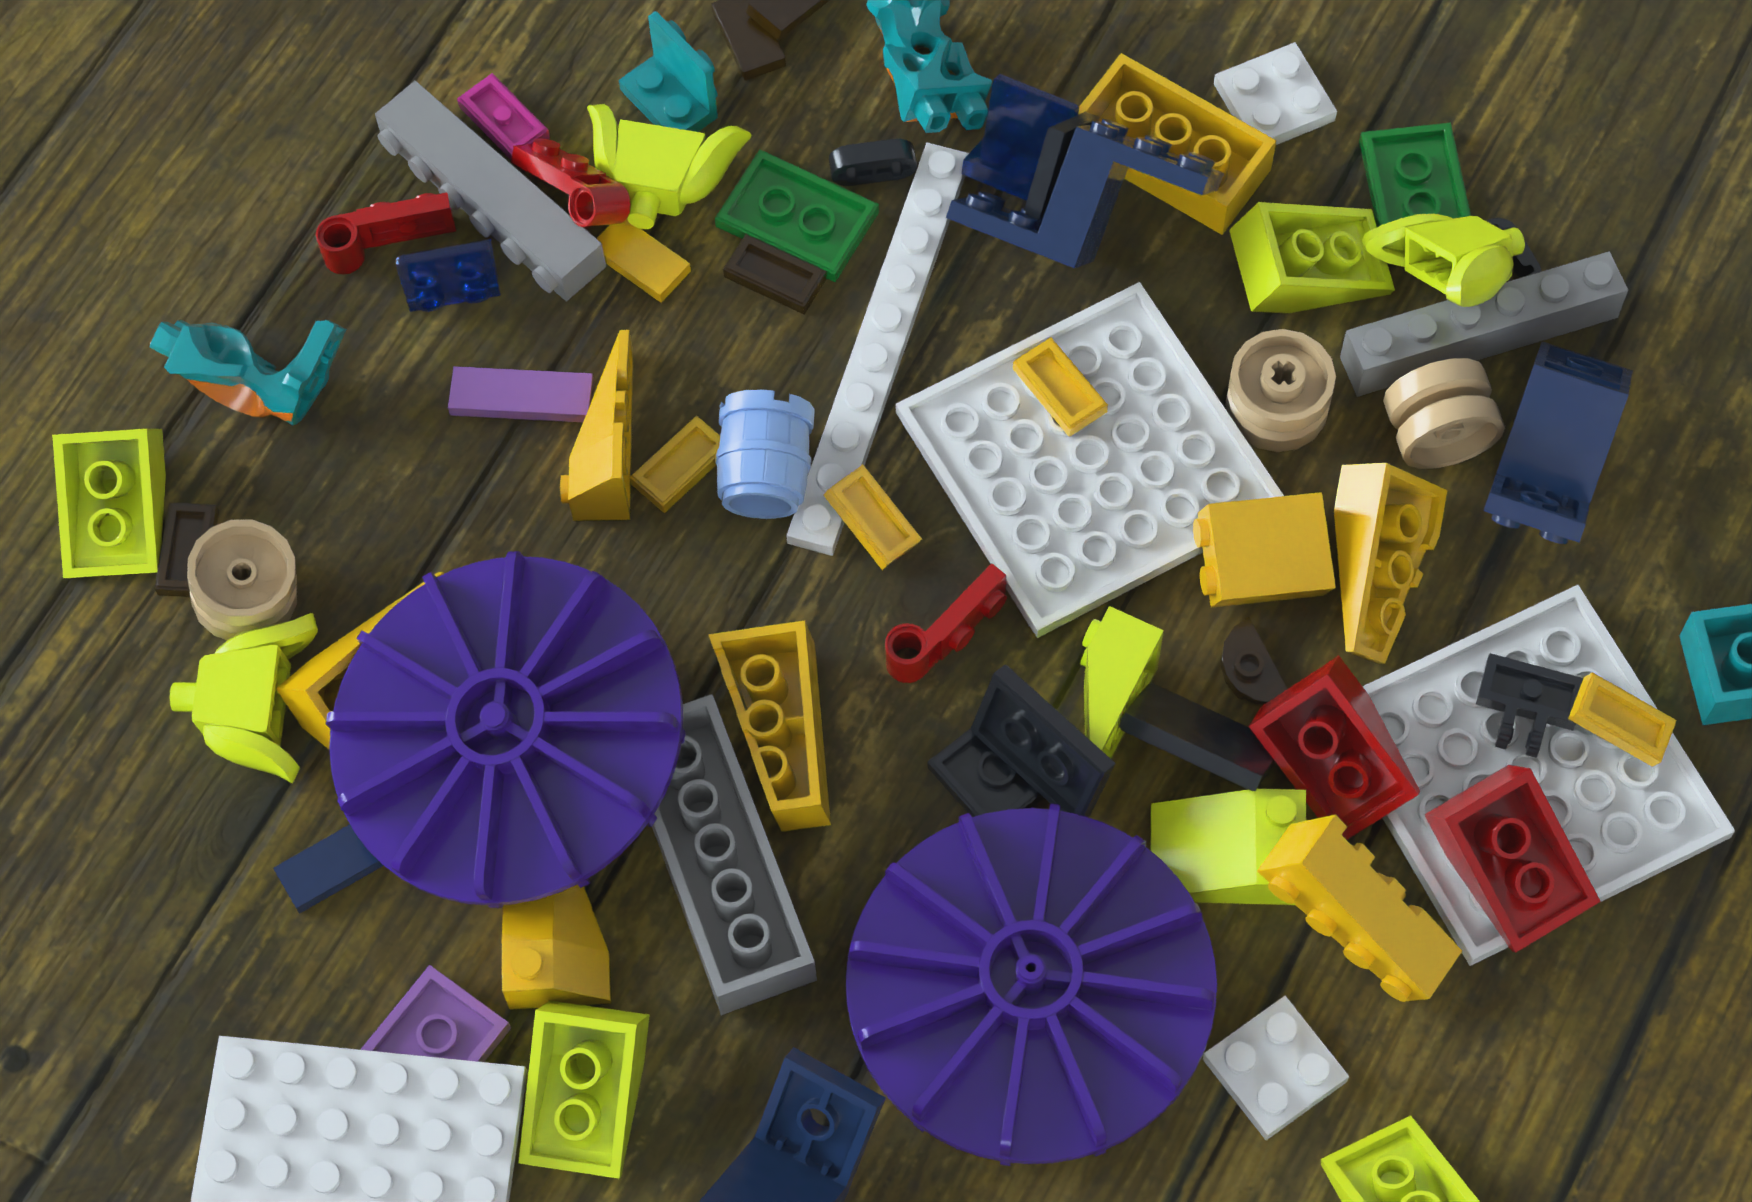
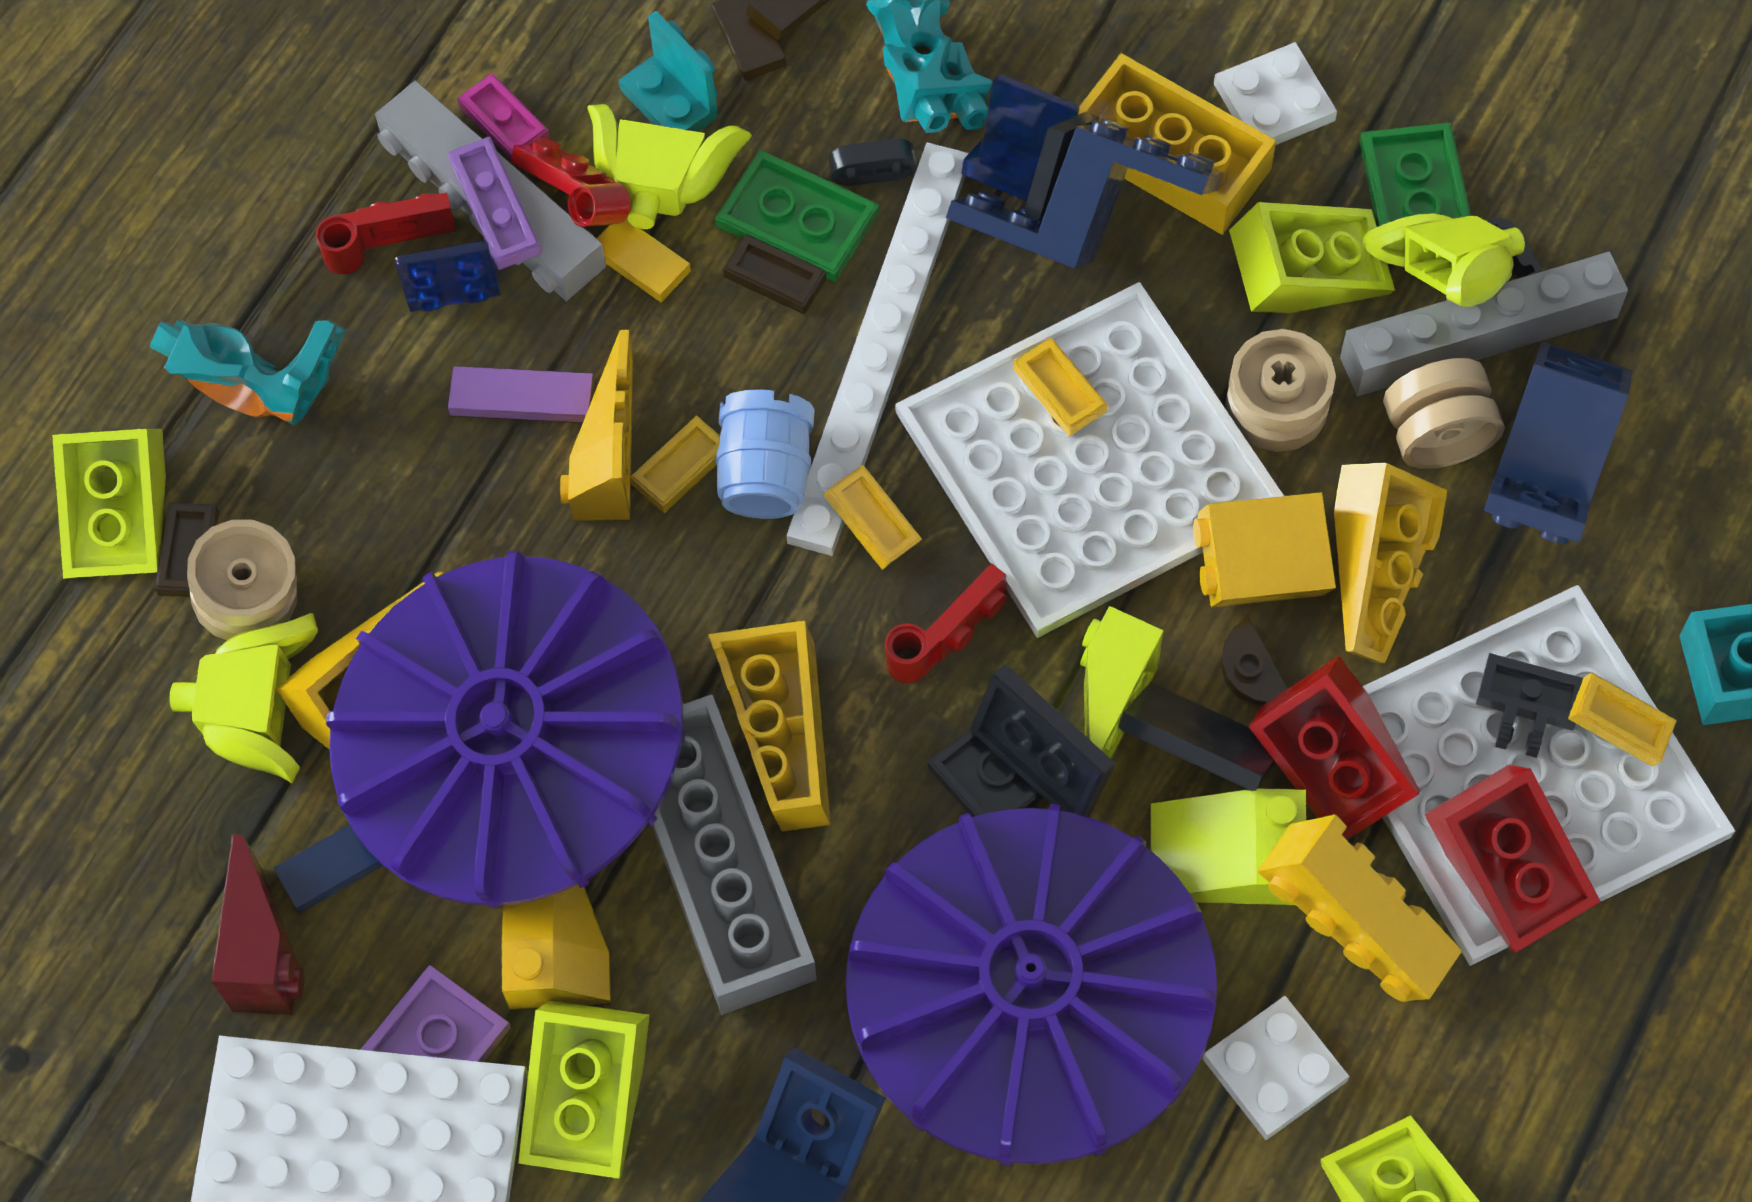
none -> dark red slope [211,834,304,1015]
none -> medium lavender tile [447,136,542,270]

